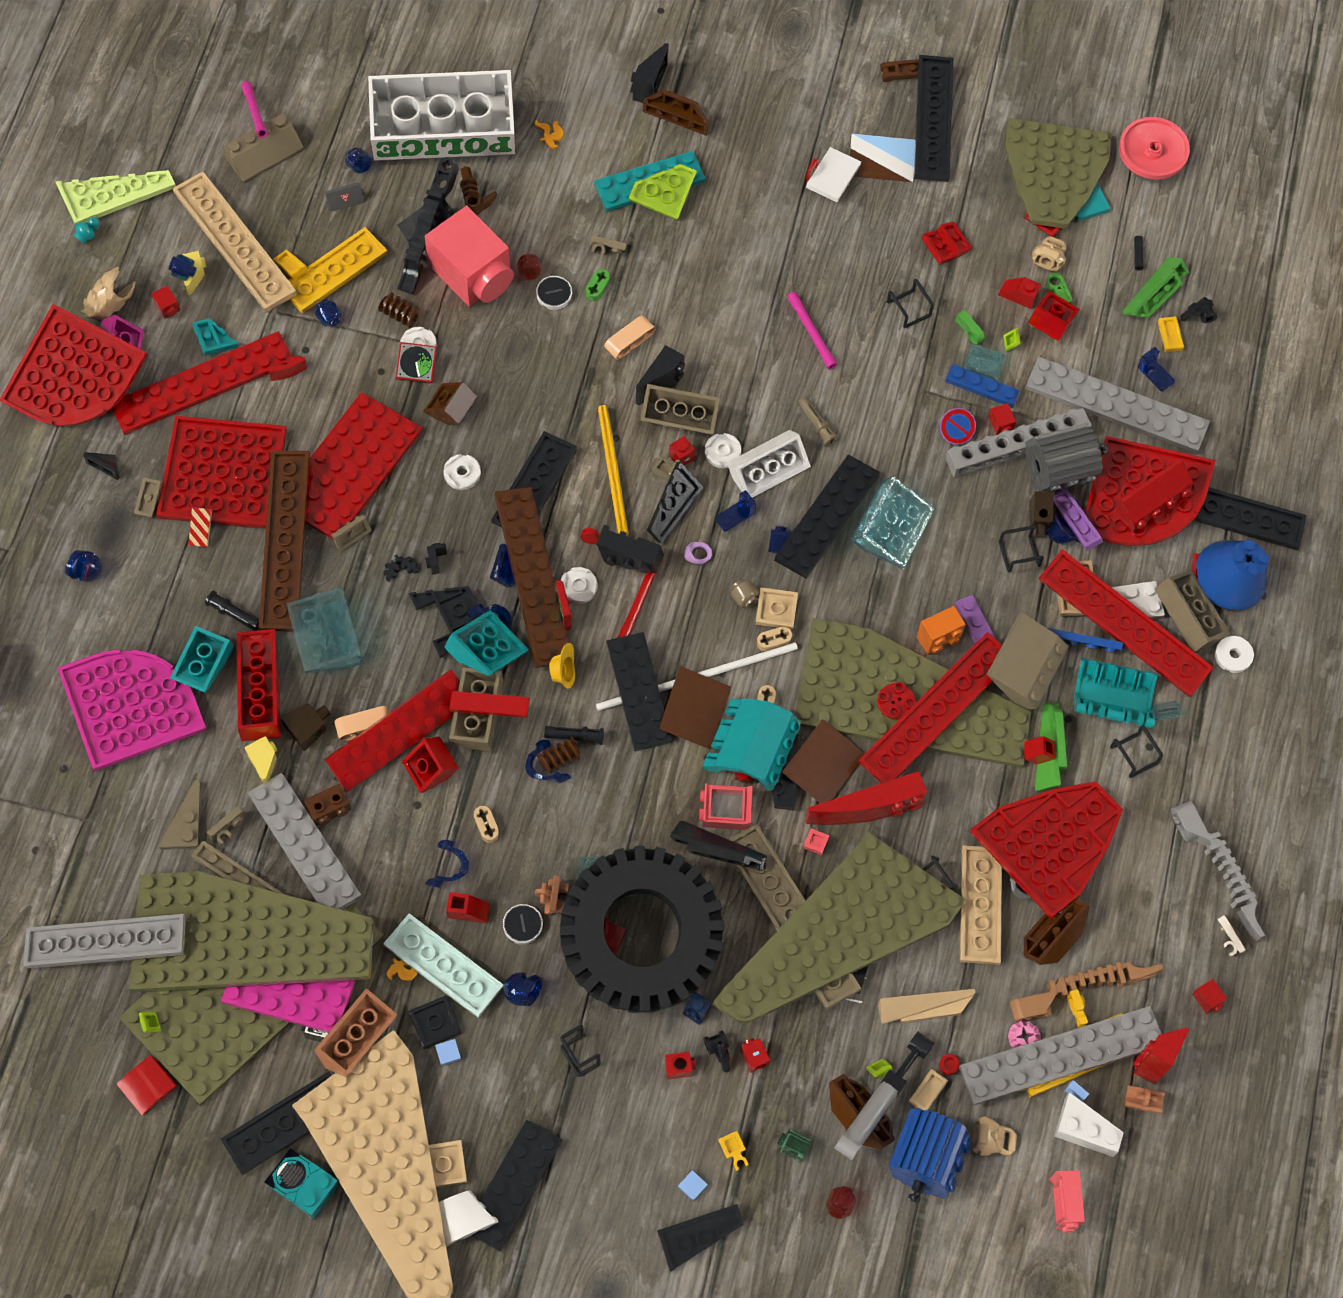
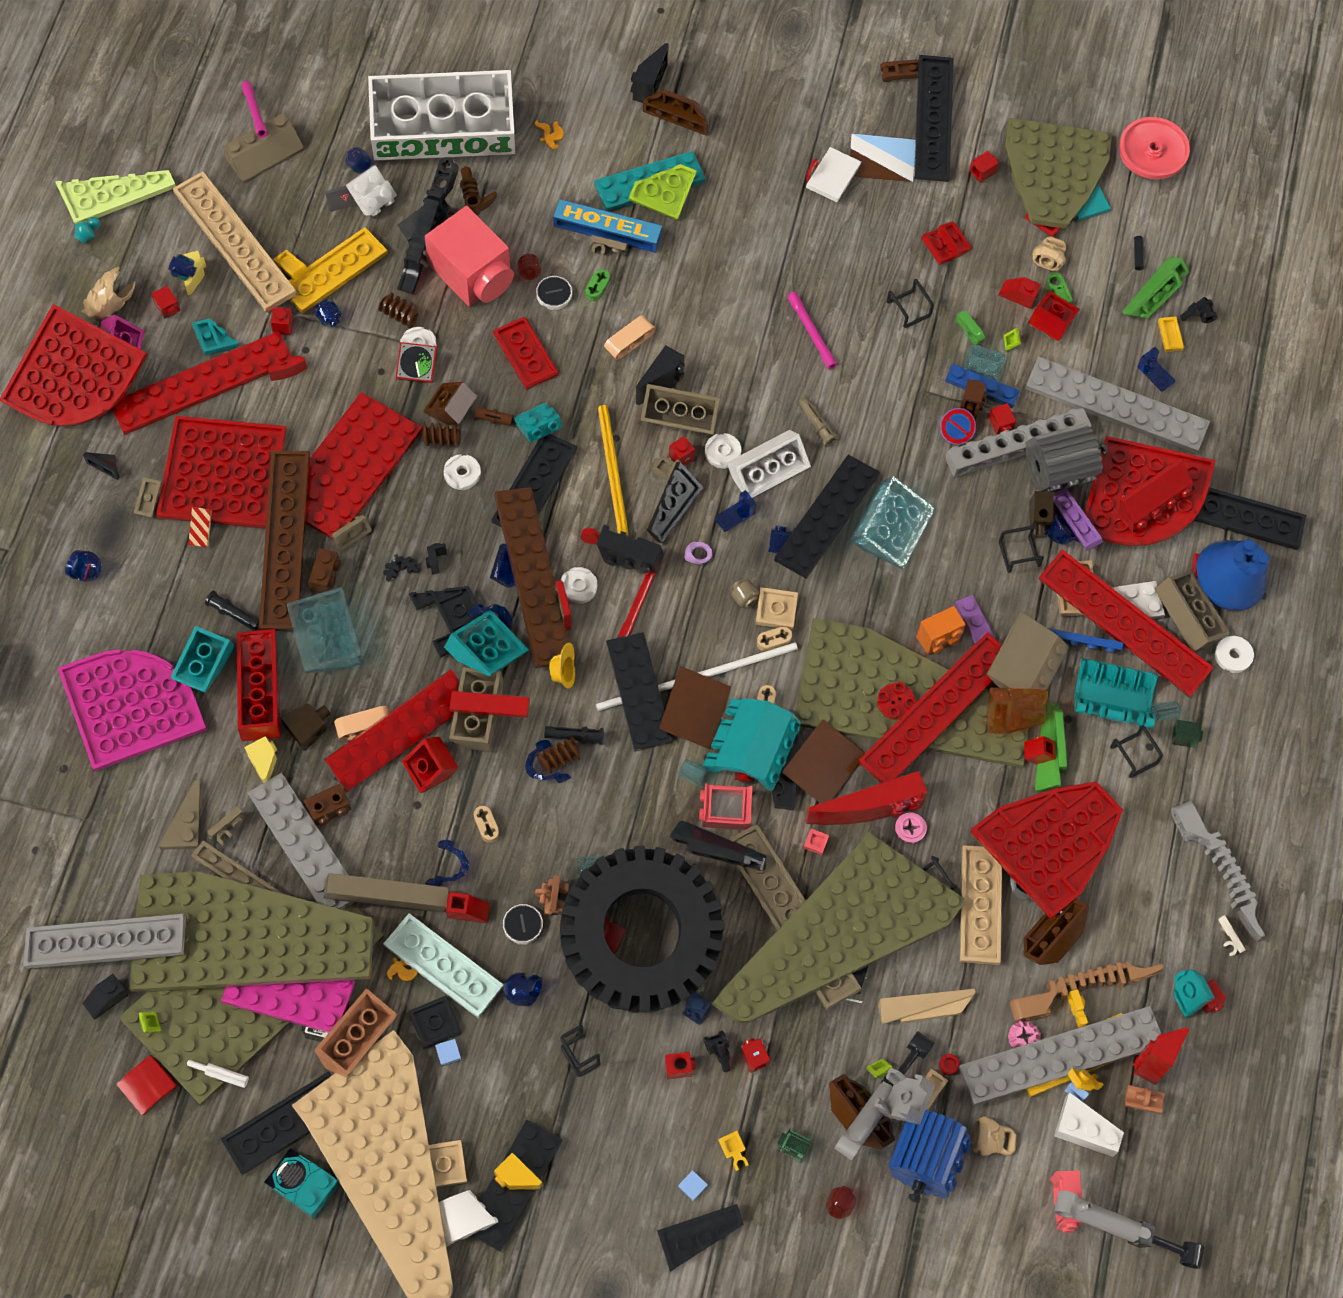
none -> black slope [82,974,129,1020]
none -> white axle [187,1060,249,1088]
none -> red brick [271,307,294,336]
none -> reddish brown brick [308,548,341,595]
none -> dark tan brick [324,873,449,912]
none -> white plate [346,165,397,216]
none -> reddish brown piece [422,422,461,447]
none -> reddish brown pin [475,407,514,426]
none -> red tile [493,316,559,390]
none -> yellow slope [494,1153,542,1190]
none -> teal plate [513,402,563,443]
none -> brick [553,199,662,253]
none -> clear light blue piece [679,759,708,787]
none -> light grey panel [874,1068,935,1125]
none -> bright pink gear [895,813,927,844]
none -> reddish brown brick [960,379,988,420]
none -> red brick [969,151,999,183]
none -> clear orange slope [986,688,1048,734]
none -> light grey piece [1054,1190,1205,1269]
none -> yellow plate [1068,1068,1104,1091]
none -> clear green brick [1172,720,1203,748]
none -> teal tile [1173,969,1214,1018]

